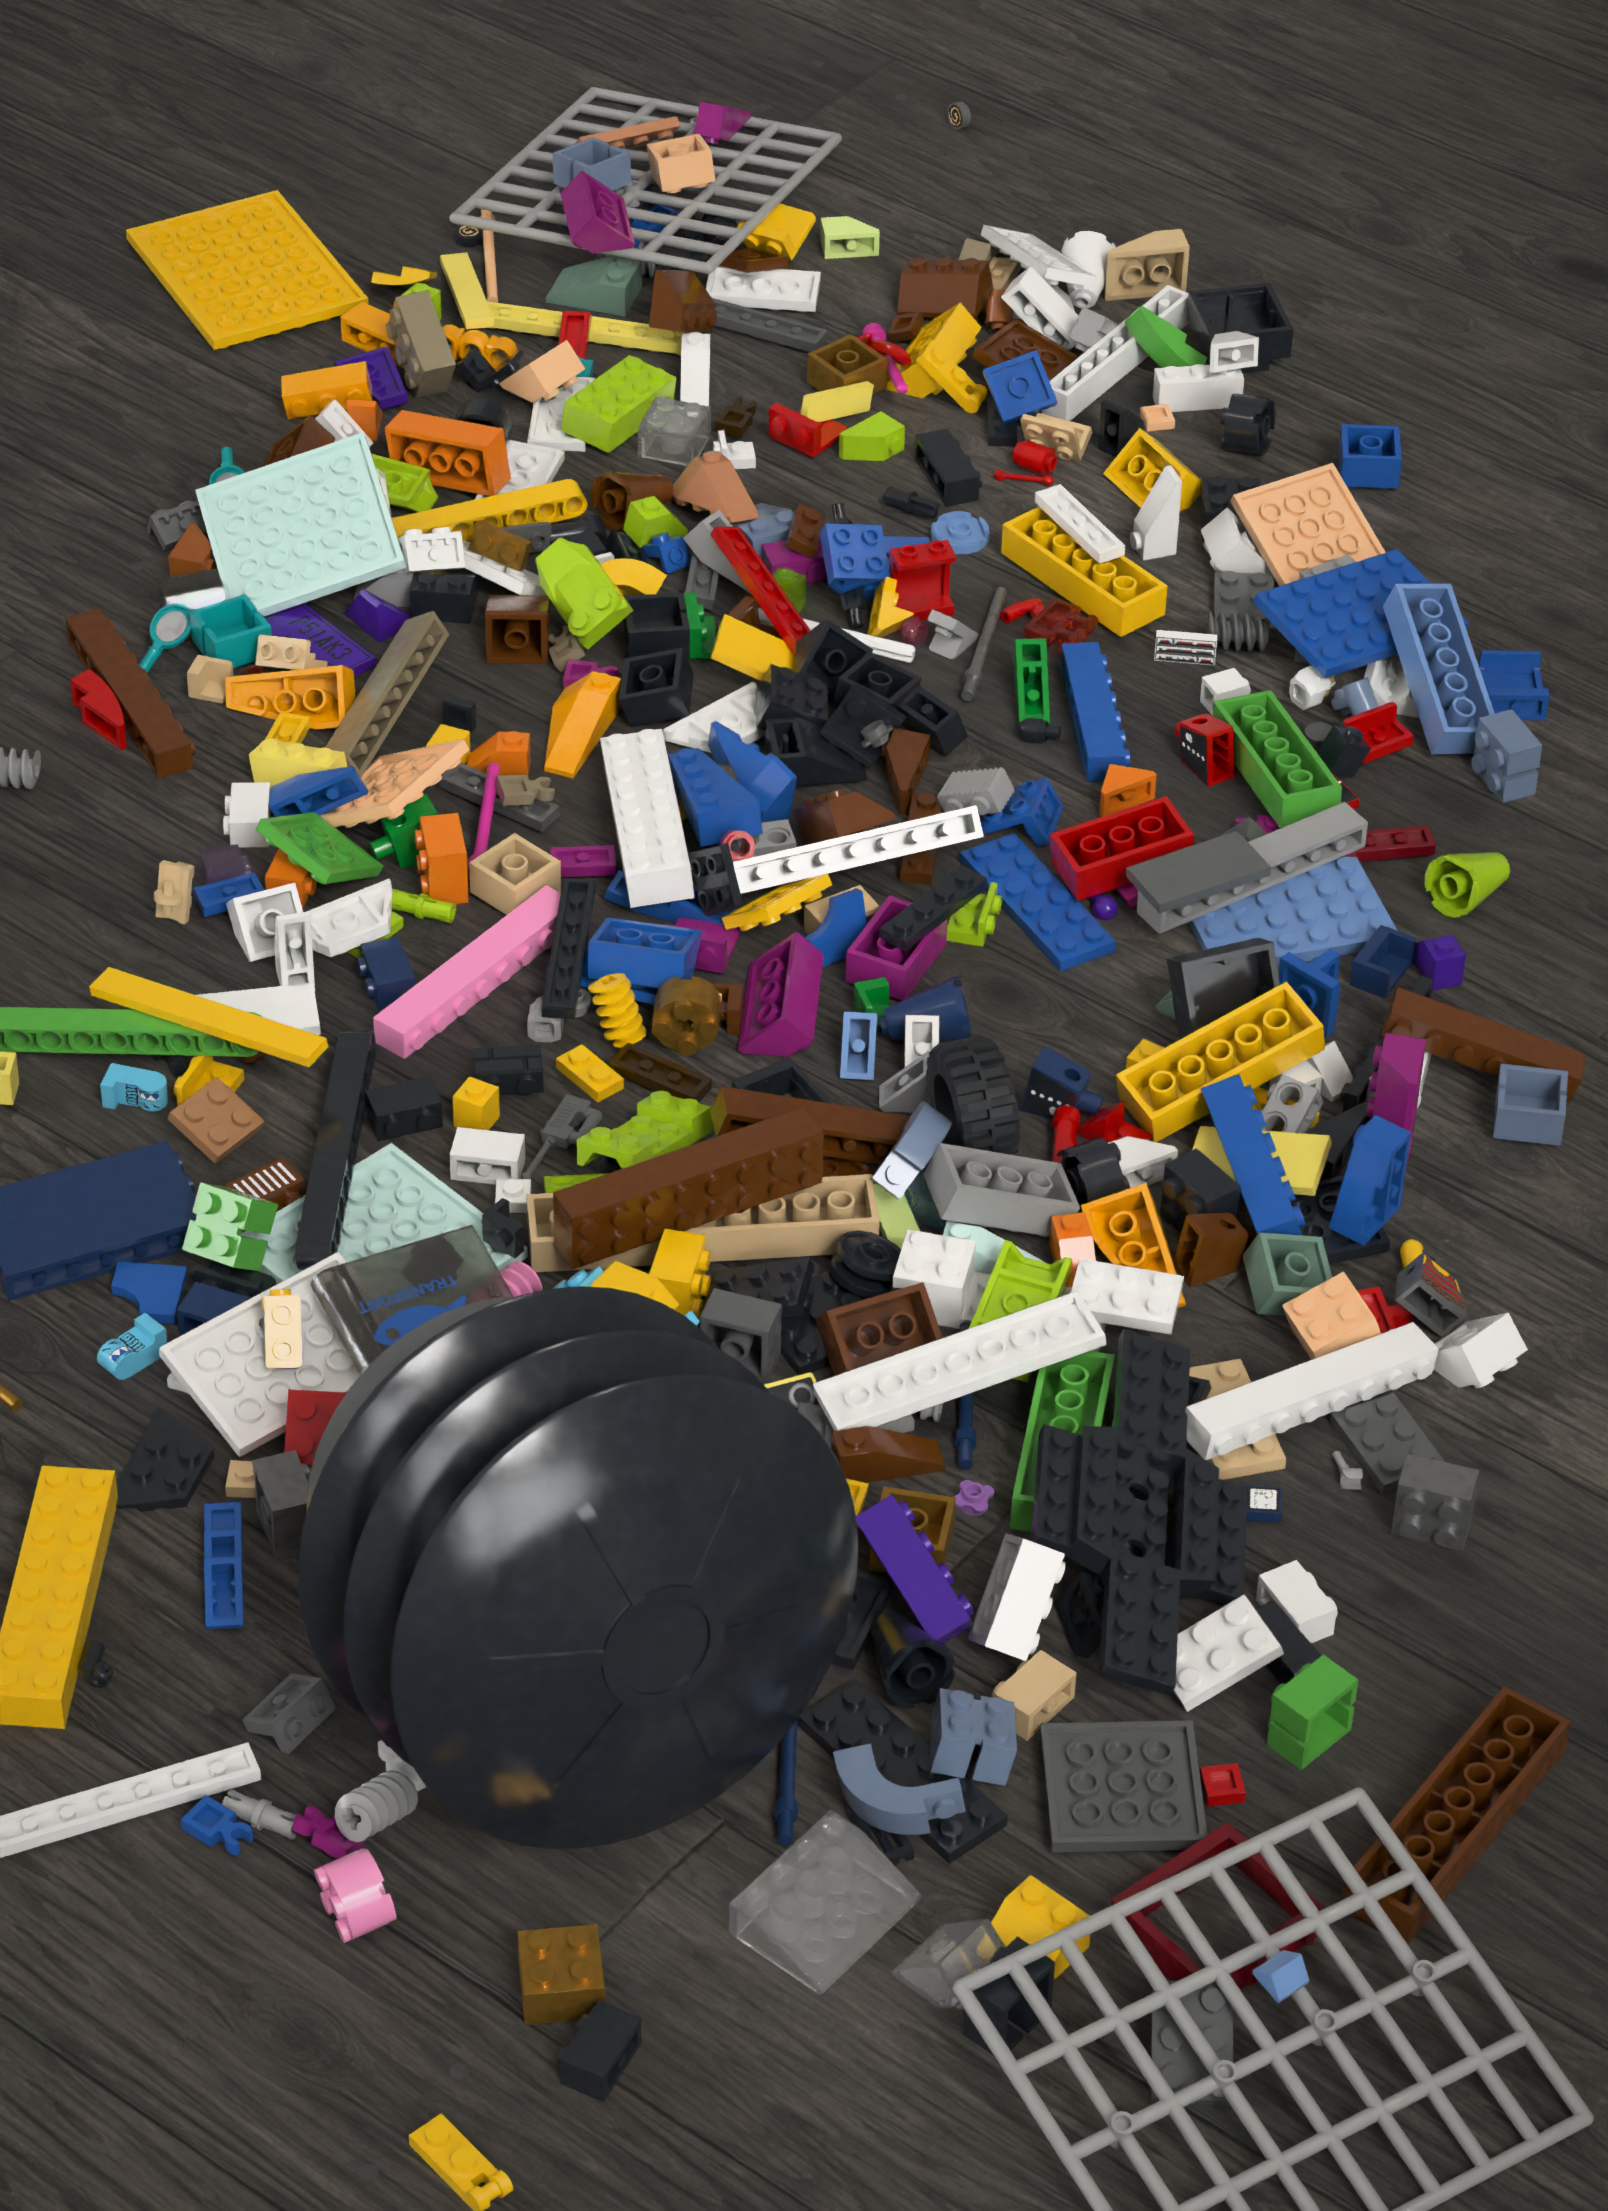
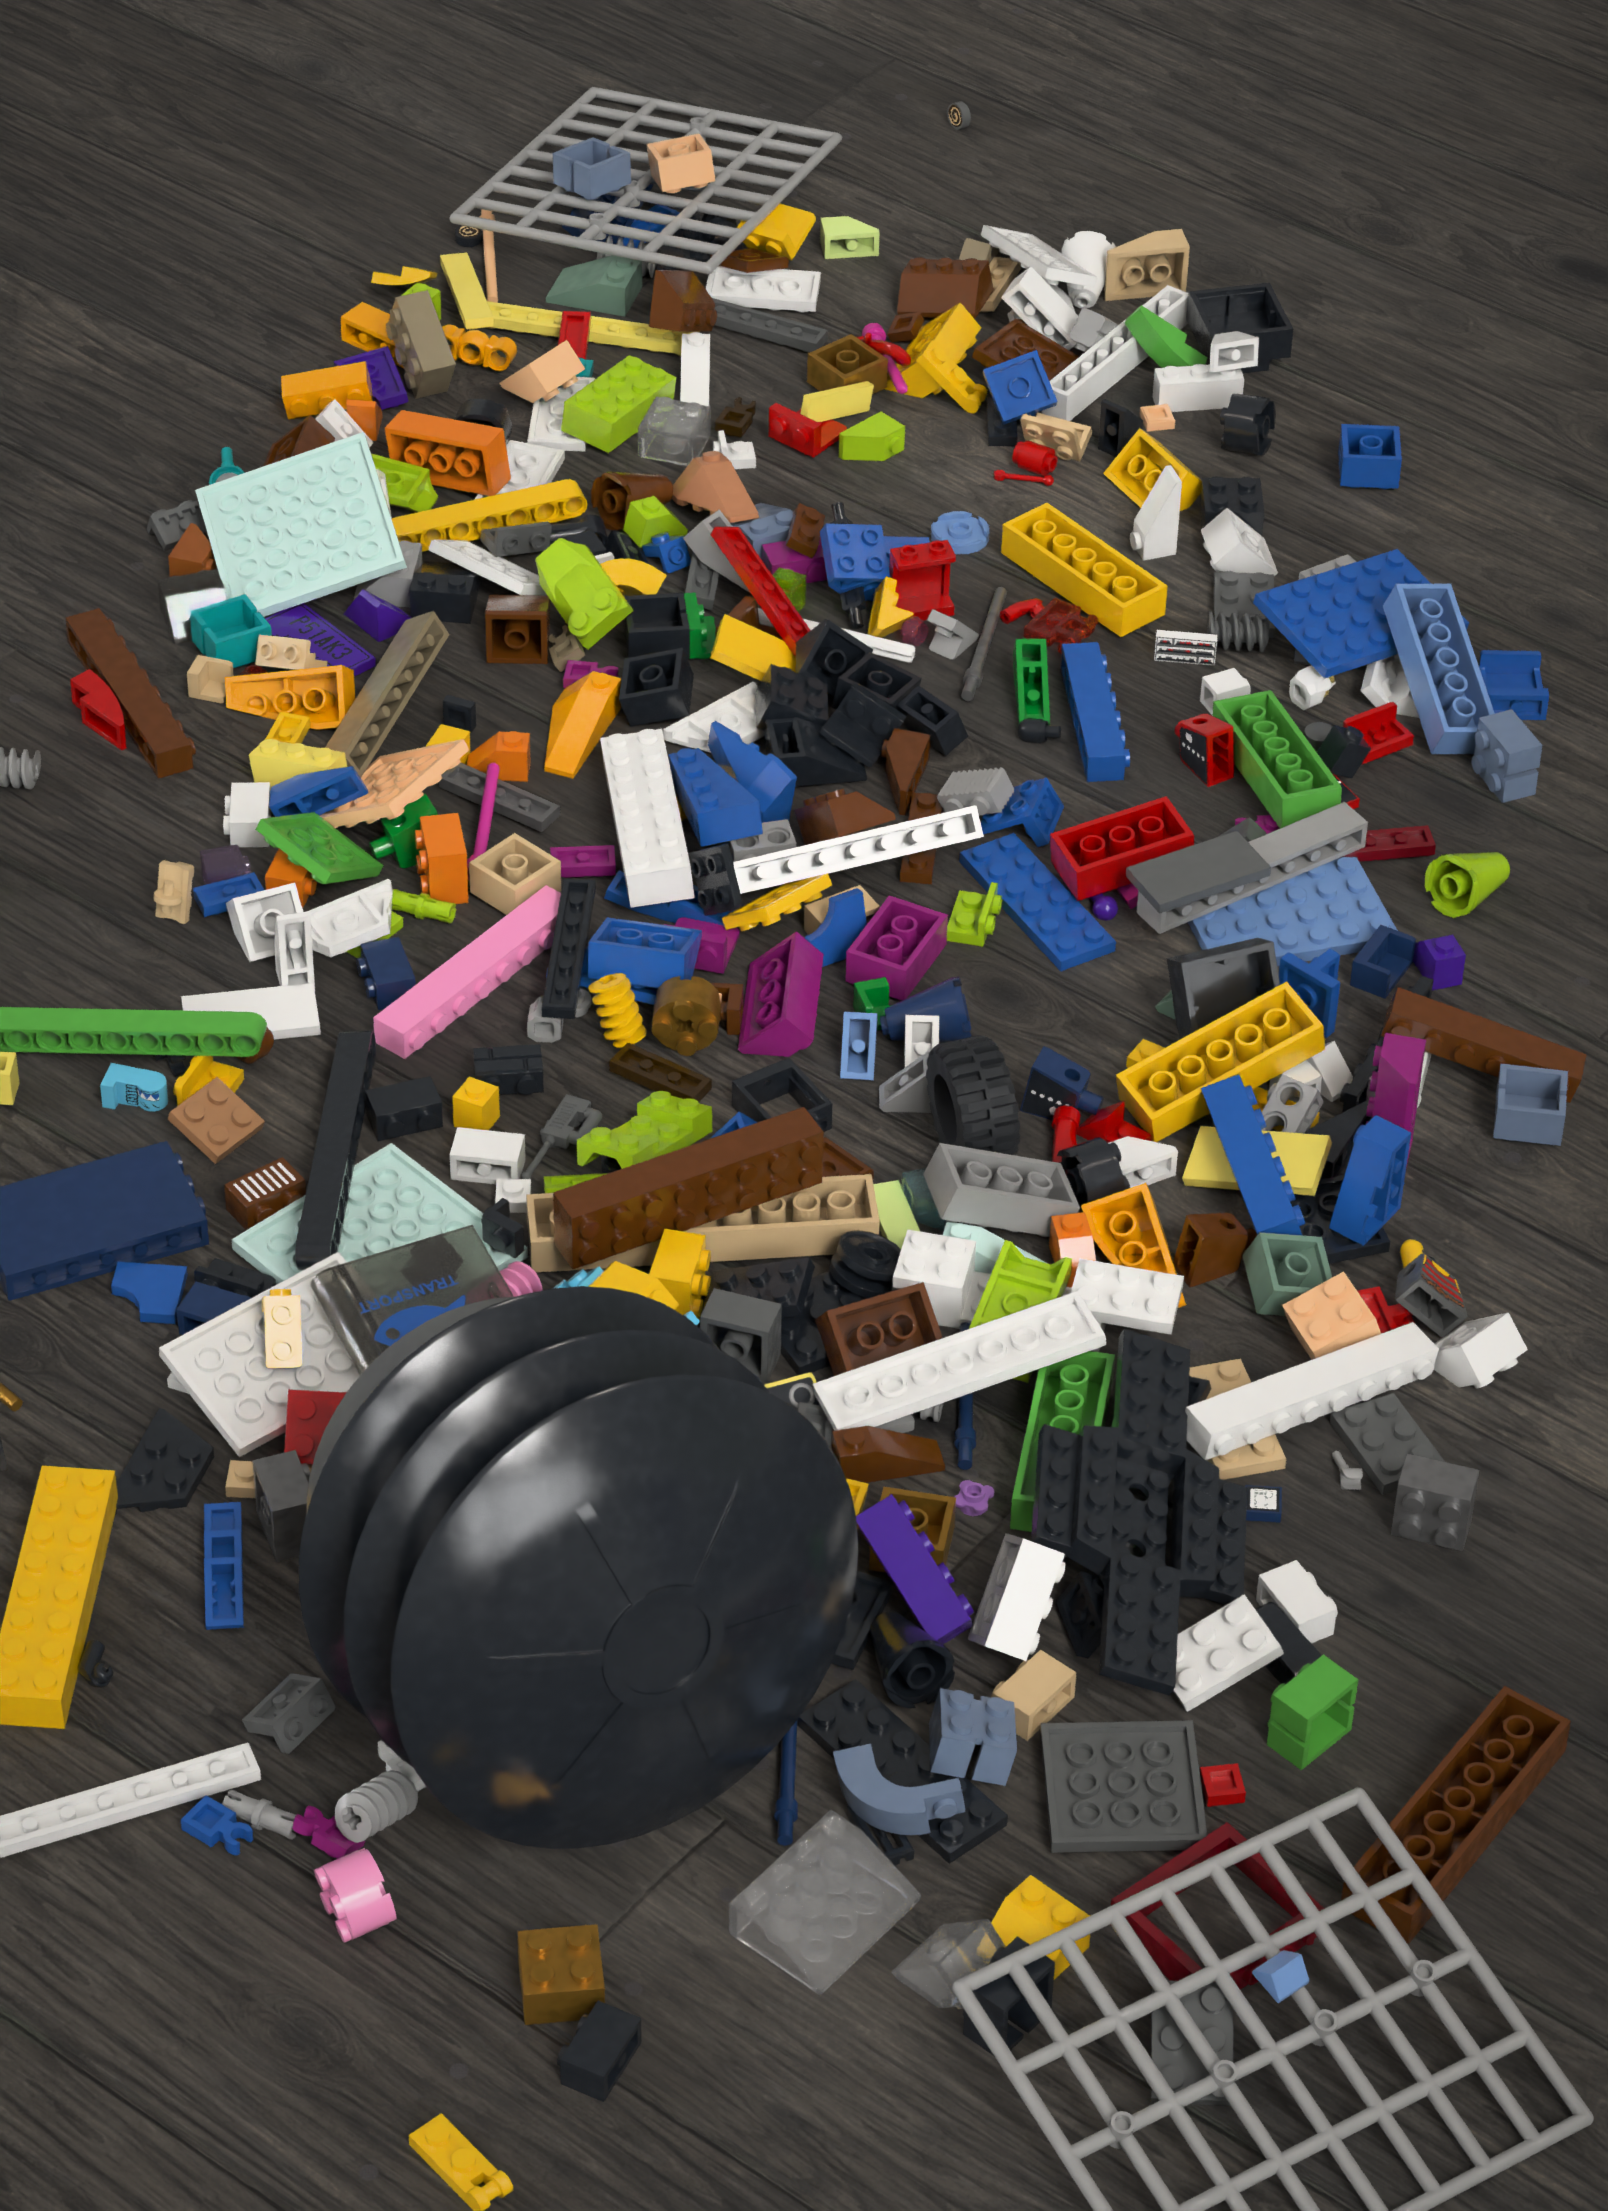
yellow tile [89,967,328,1067] -> none
medium azure leg [97,1313,167,1380] -> none
yellow plate [126,190,369,350] -> none
teal piece [138,603,191,673] -> none
bright green piece [182,1182,278,1272] -> none
white bracket [398,527,465,573] -> none
black bracket [455,347,524,392] -> none
pearl gold plate [468,520,532,571] -> none
dark tan plate [495,775,555,806] -> none
yellow plate [556,1044,624,1103] -> none
magenta slope [560,170,635,254] -> none
nougat plate [575,116,680,149] -> none
magenta slope [694,102,751,144] -> none
reddish brown brick [710,1086,910,1165] -> none
brick [720,829,755,862] -> none
dark grey plate [861,720,893,748] -> none
sand blue arch [870,1101,952,1200] -> none
black plate [880,865,987,952] -> none
black axle [883,486,940,518] -> none
black brick [914,429,982,507] -> none
dark orange brick [985,289,1014,333] -> none
white plate [1035,484,1125,564] -> none
orange slope [1099,764,1157,817] -> none
black brick [1160,1148,1241,1233] -> none
light nougat plate [1230,463,1386,586] -> none
sand blue piece [1331,677,1378,716] -> none

